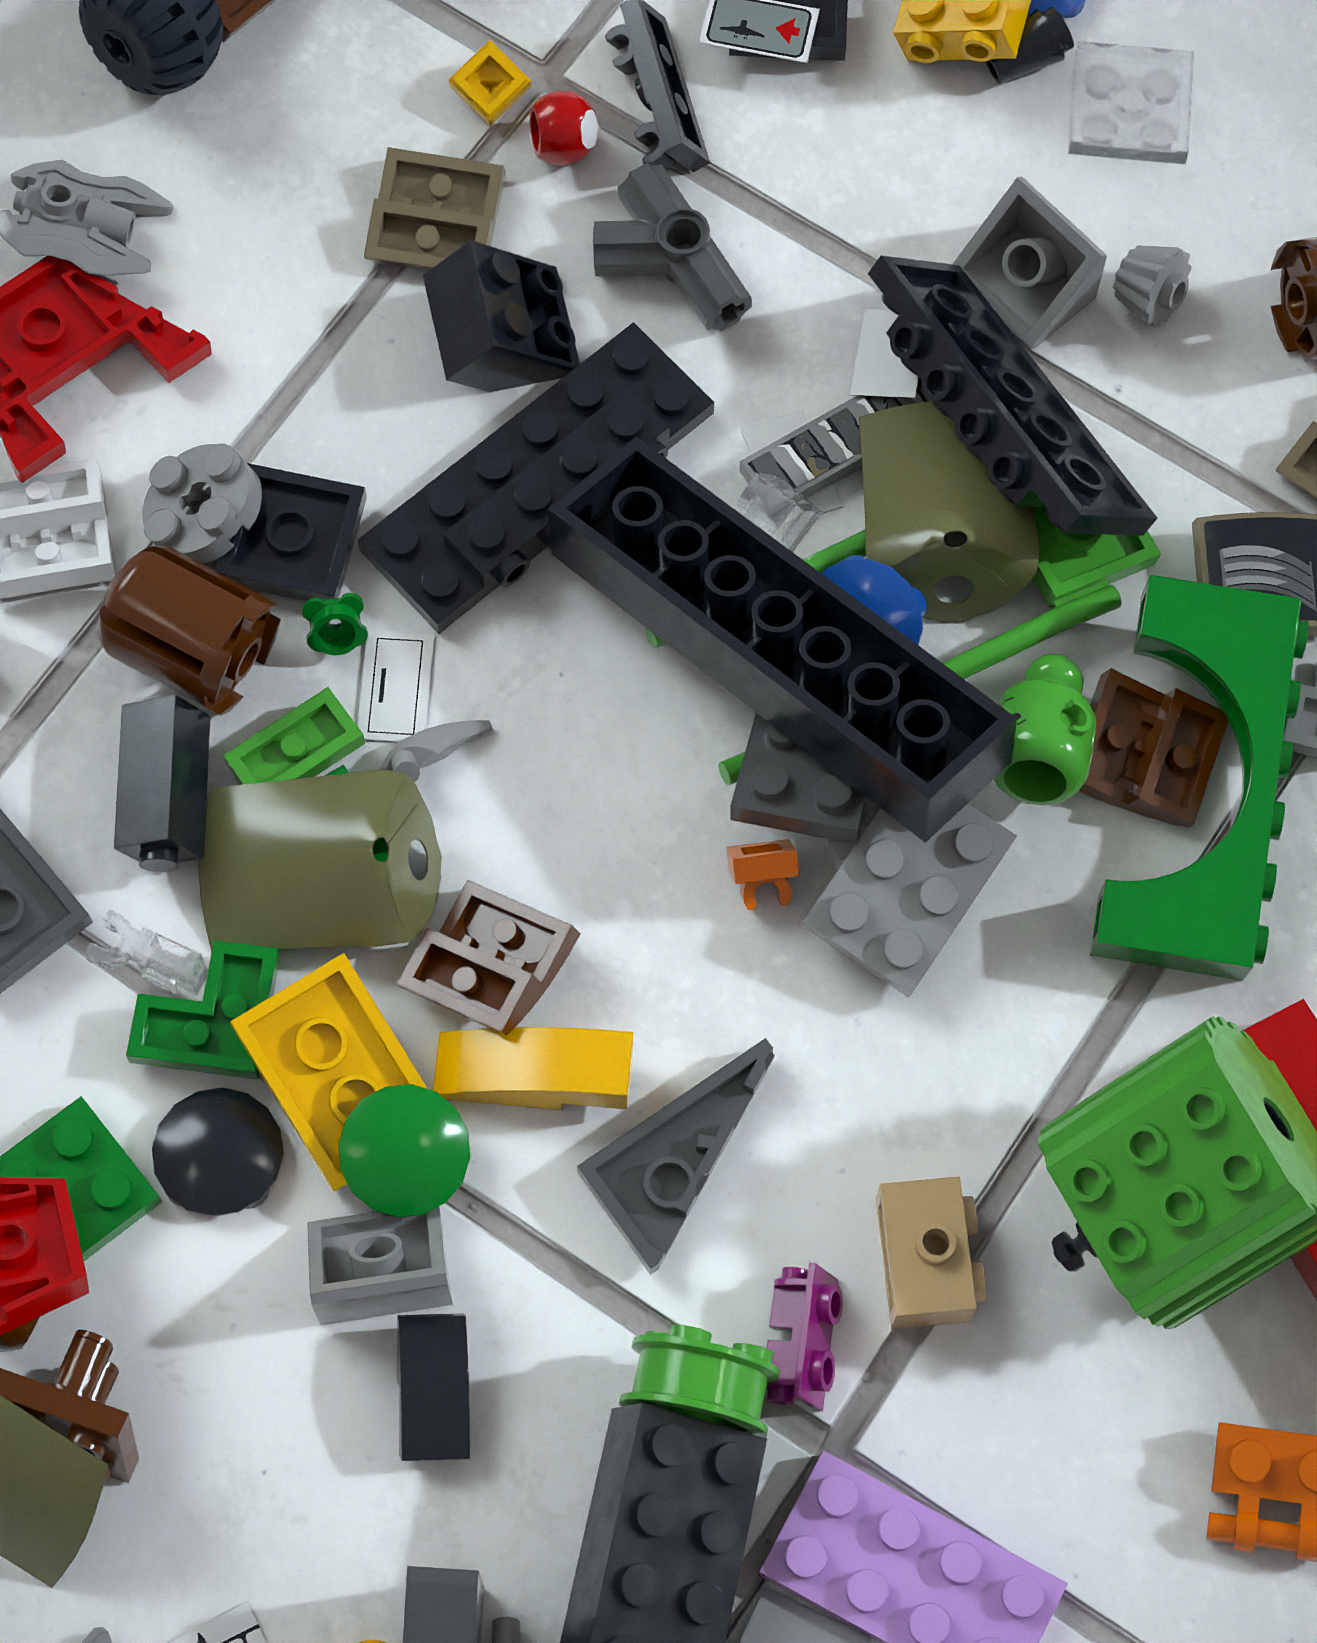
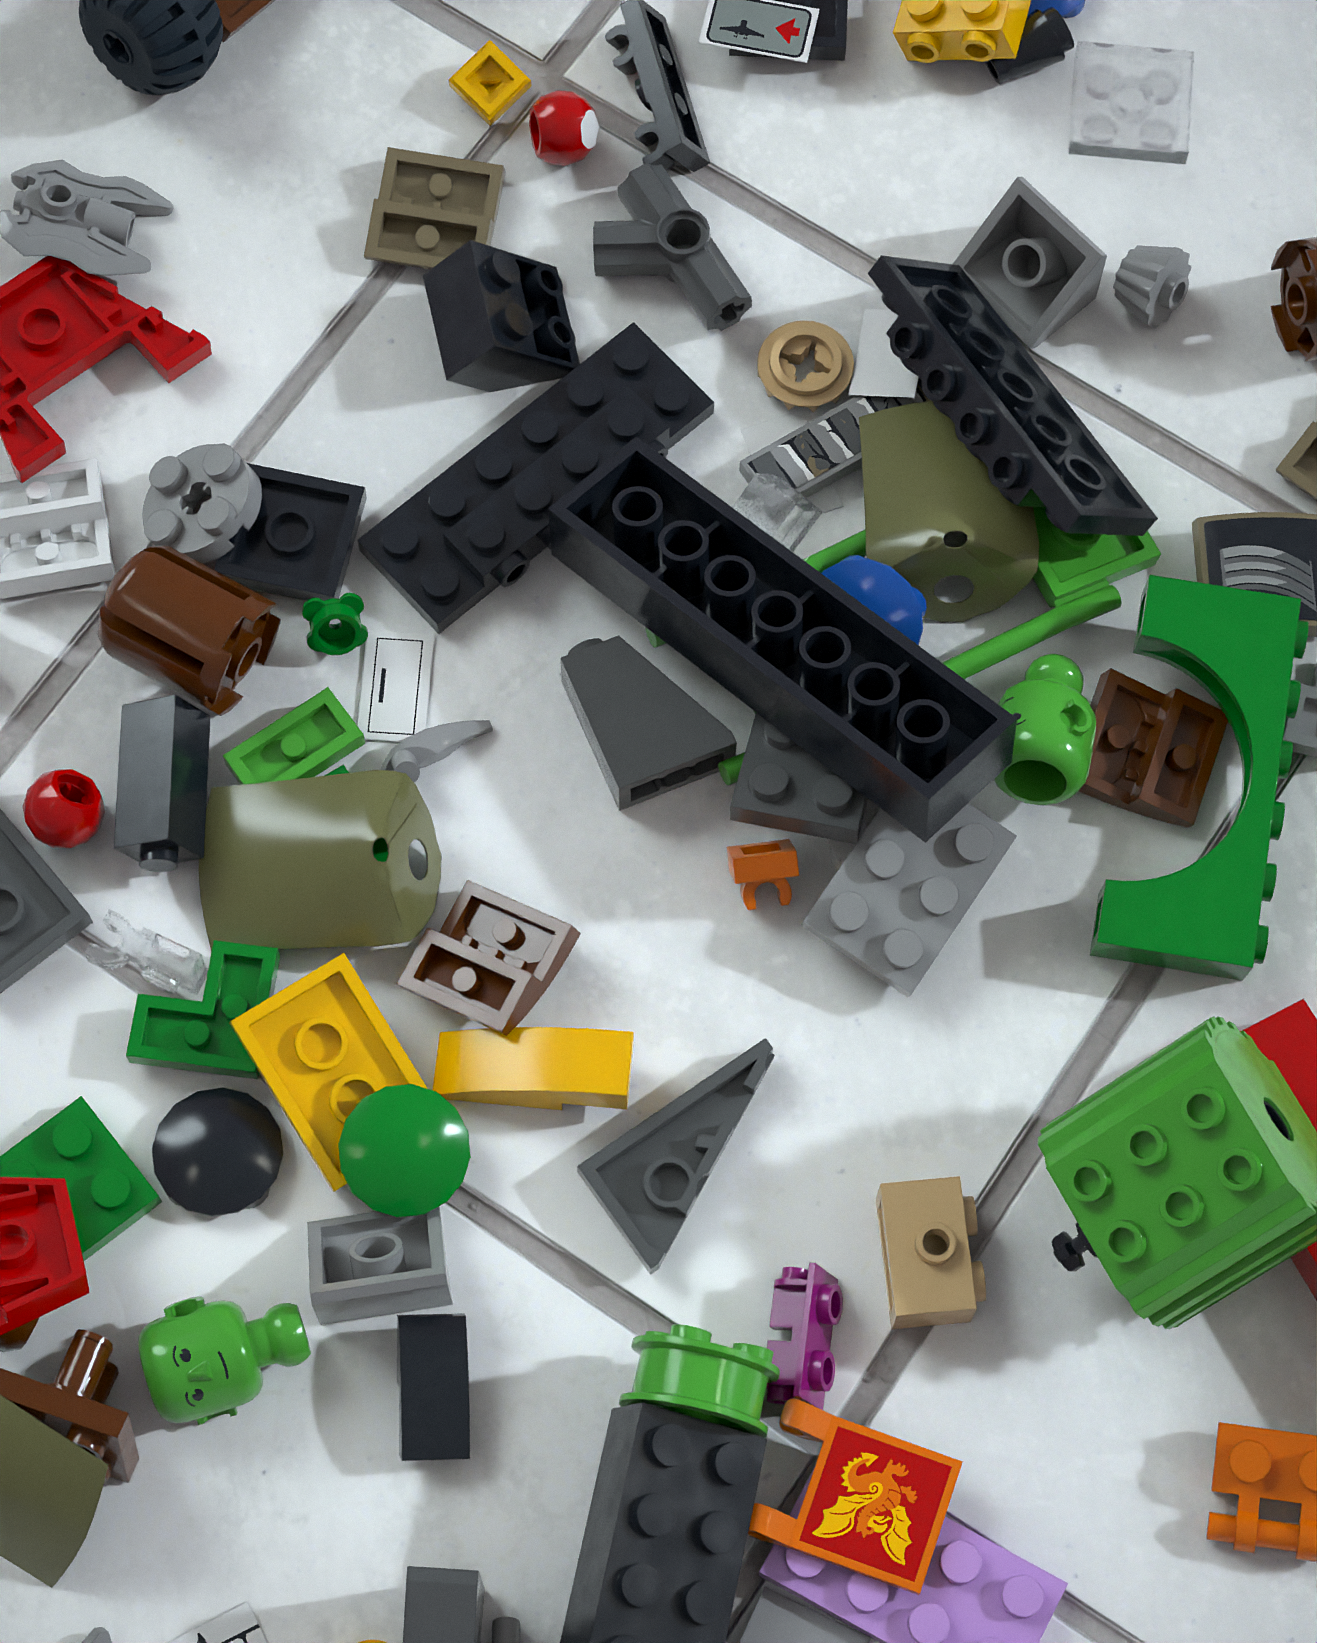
none -> red piece [23,769,105,849]
none -> bright green piece [138,1296,311,1425]
none -> dark grey slope [560,635,737,811]
none -> flag [748,1398,963,1595]
none -> tan gear [757,321,854,413]

